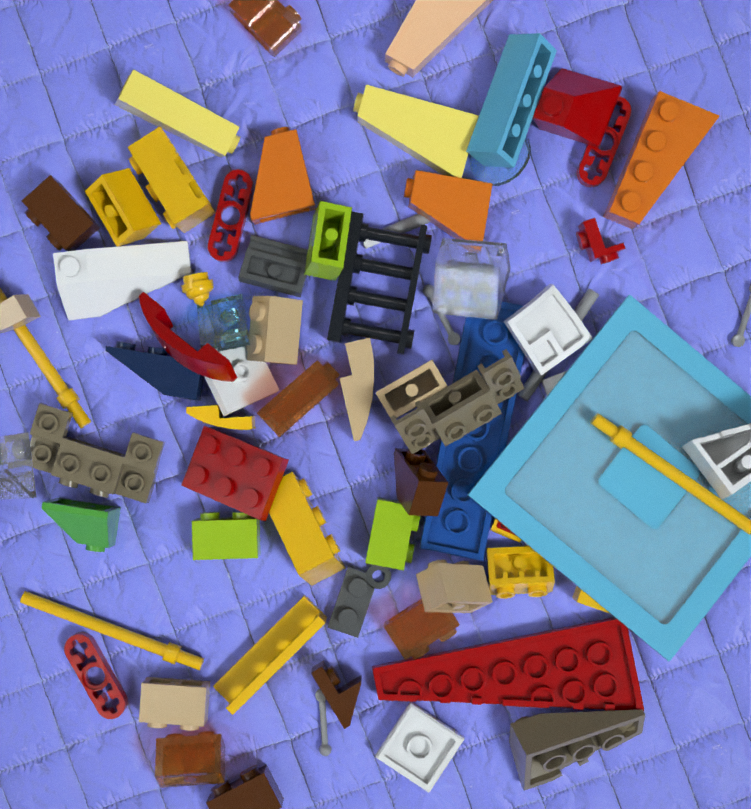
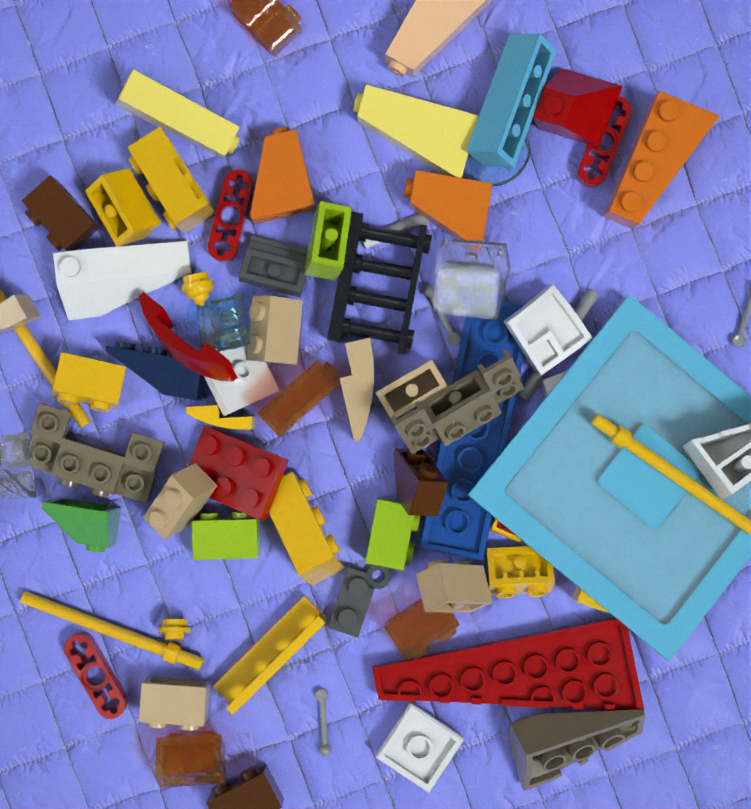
reddish brown slope [311,660,362,729] -> none
red bracket [576,218,626,265] -> none
none -> yellow brick [51,352,126,413]
none -> tan brick [143,463,217,540]
none -> yellow plate [158,619,191,640]

